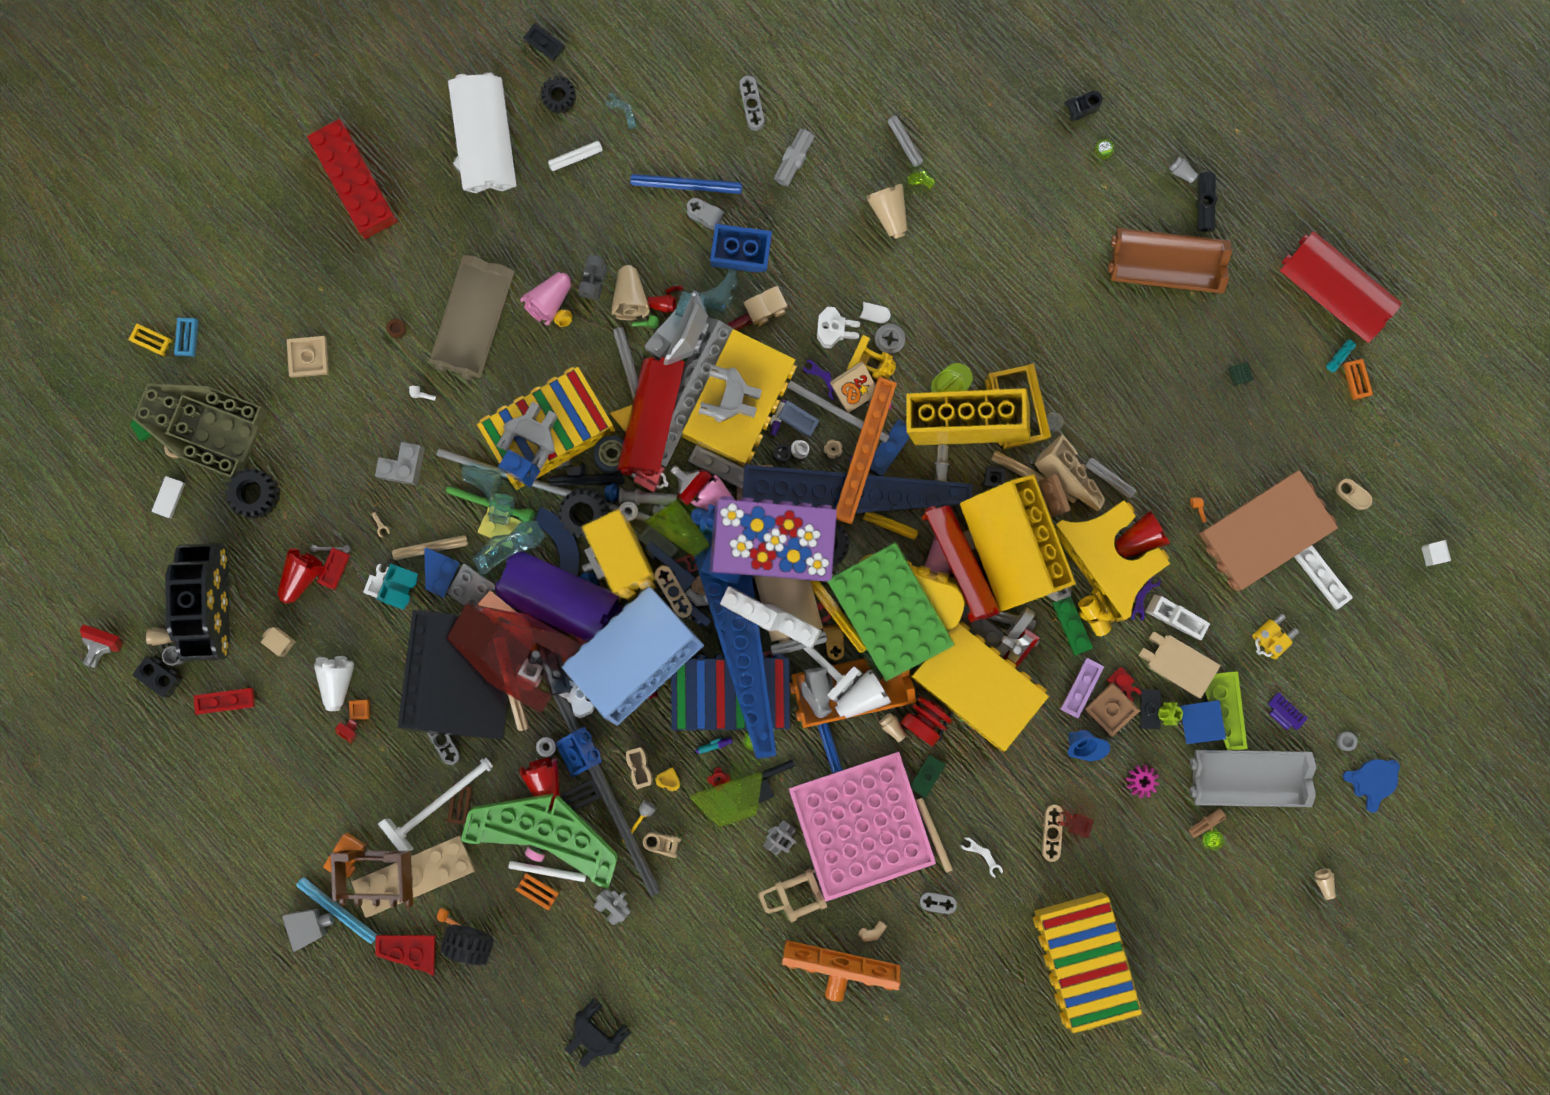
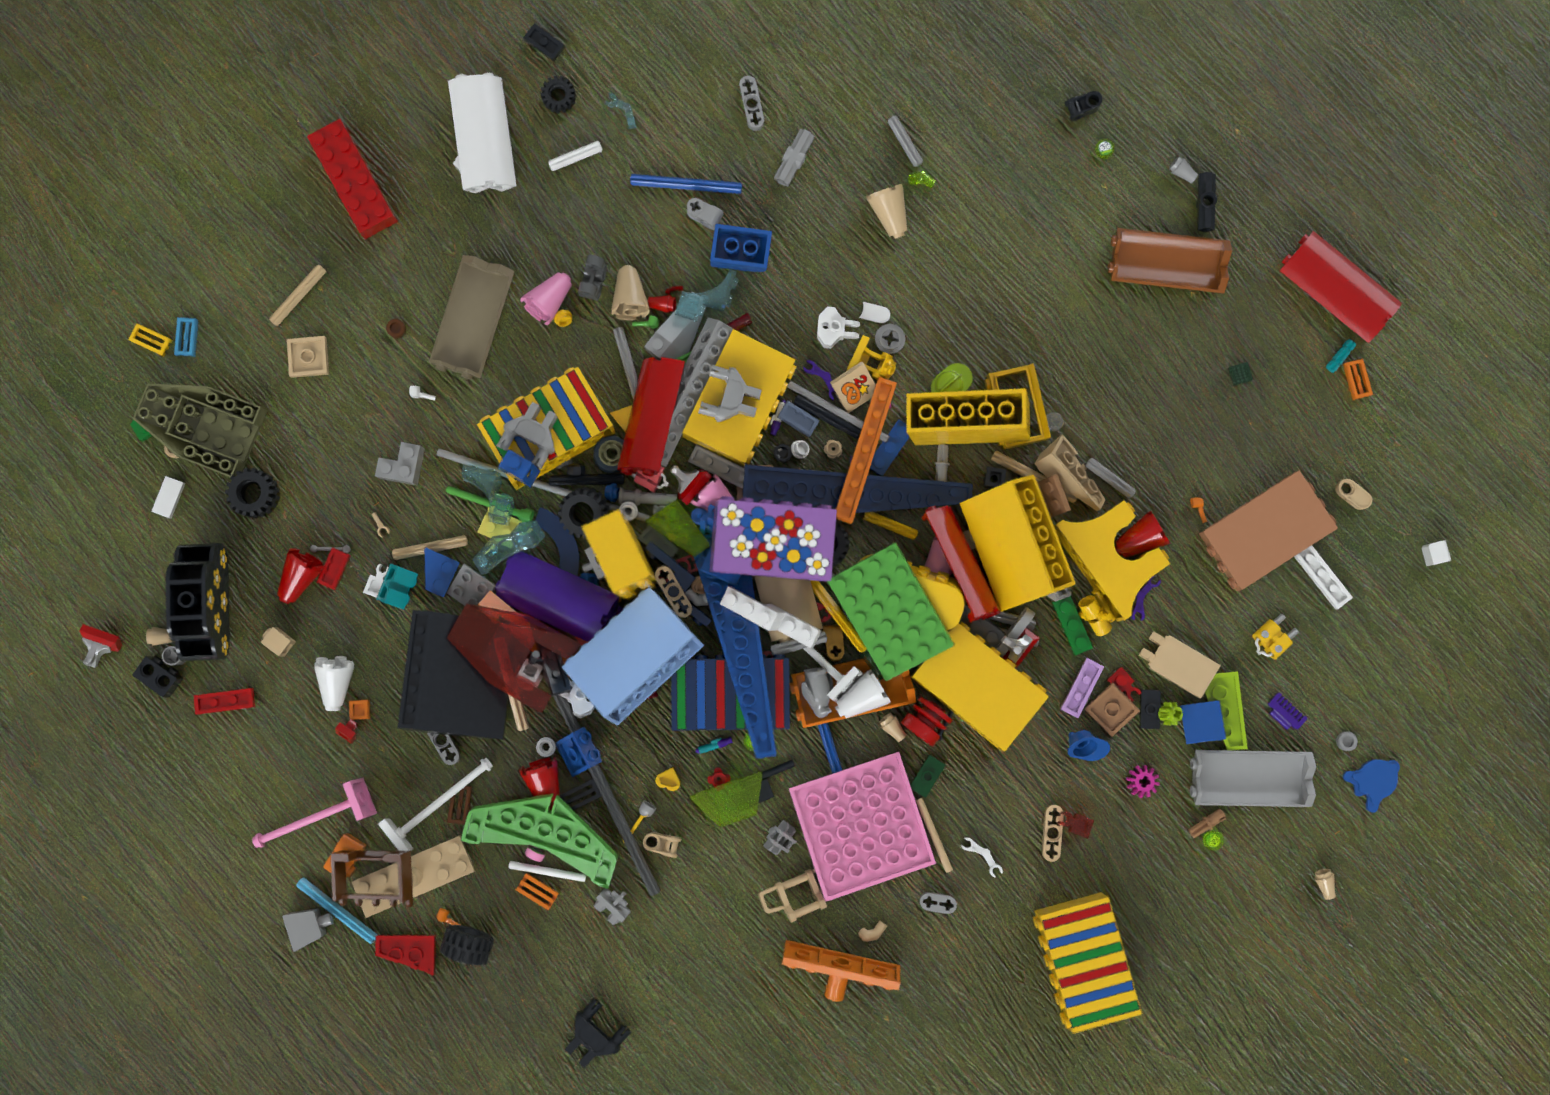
tan brick [626,747,653,789] -> none
light grey wedge [663,290,709,365] -> none
tan brick [744,286,788,326] -> none
white slope [1145,595,1210,641] -> none
none -> bright pink tile [252,778,377,848]
none -> tan axle [269,265,326,326]
none -> black axle [794,395,861,439]

